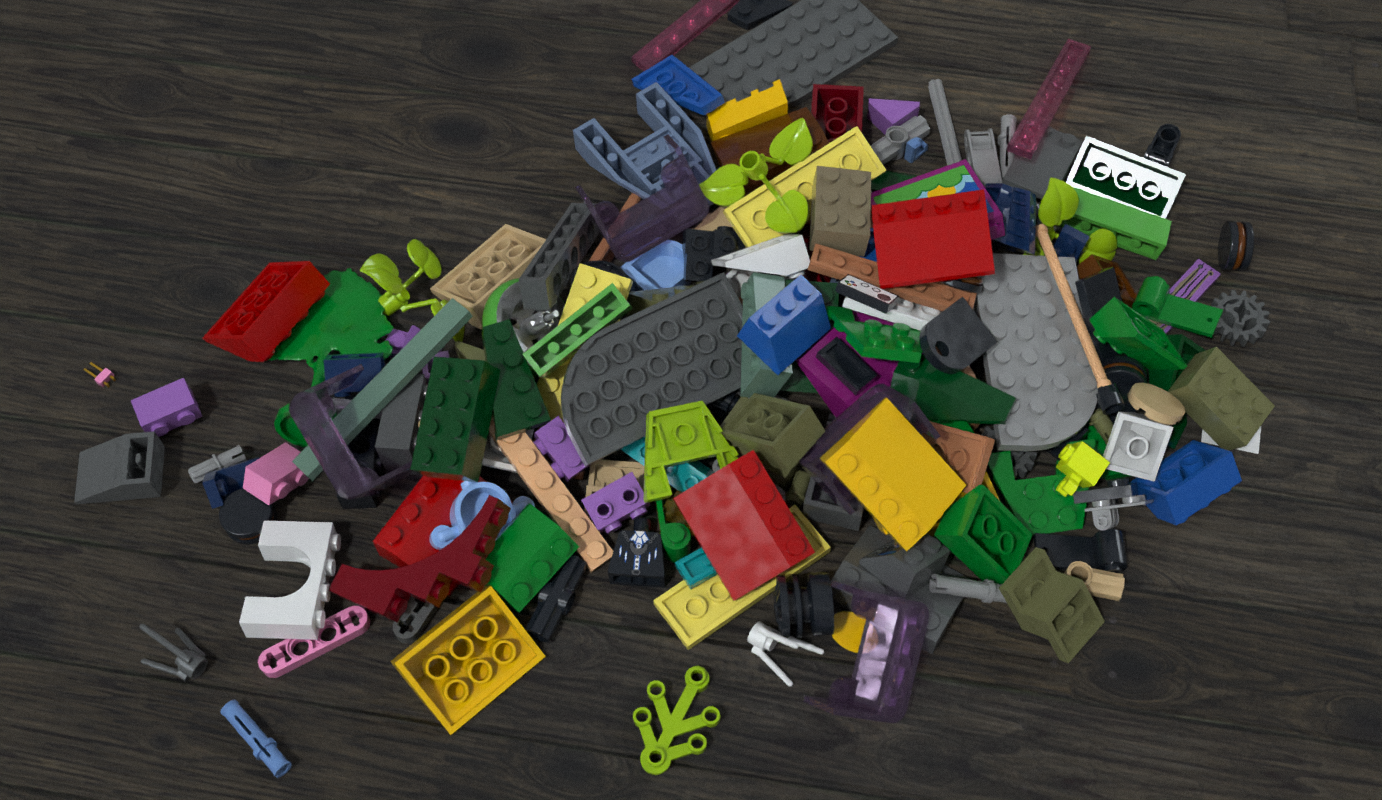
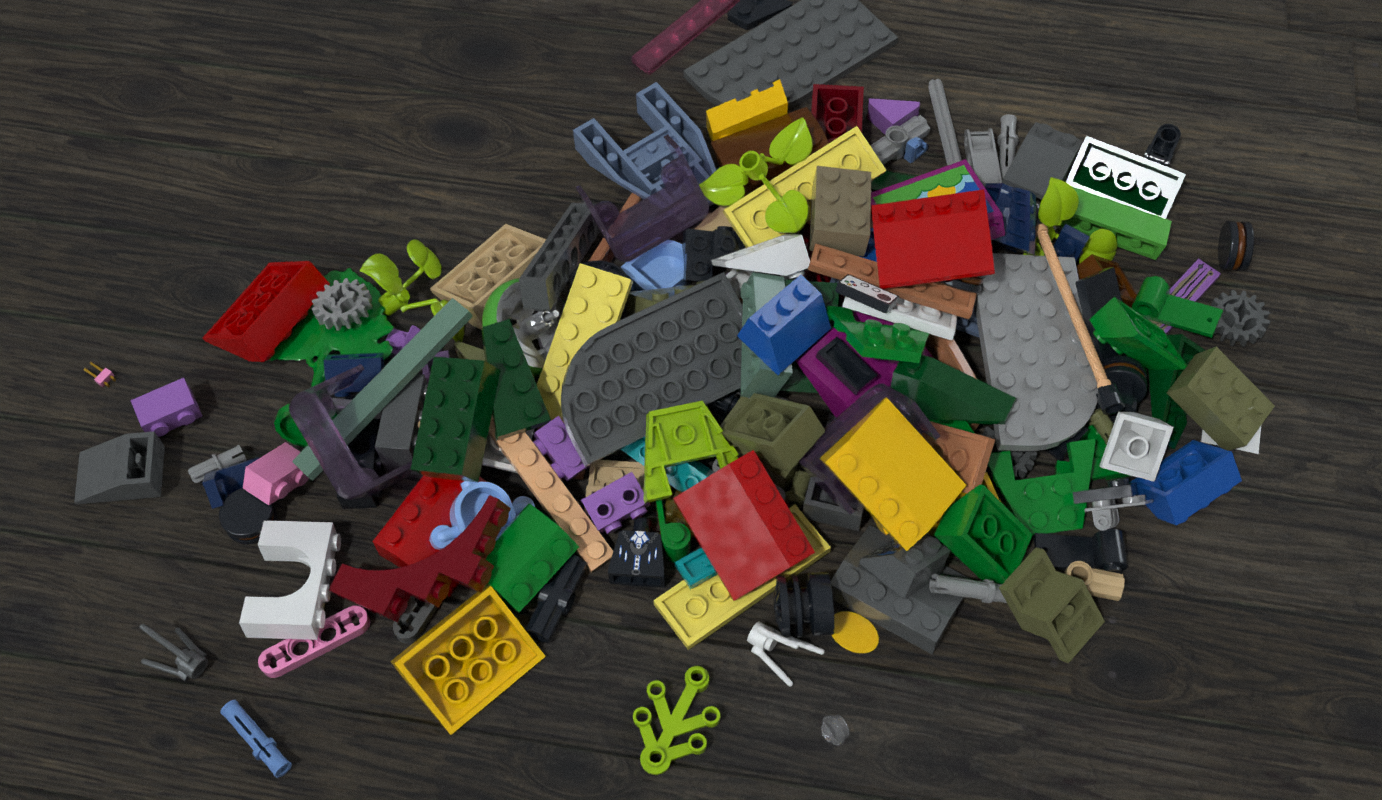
bright green brick [522,283,633,378] -> none
blue wing [632,55,725,115] -> none
clear purple windscreen [803,581,929,723] -> none
black tile [919,297,997,374] -> none
clear pink tile [1006,39,1091,160] -> none
neon yellow brick [1056,441,1110,497] -> none
tan tile [1128,383,1185,425] -> none
none -> light grey gear [312,278,373,331]
none -> clear plate [821,715,849,746]

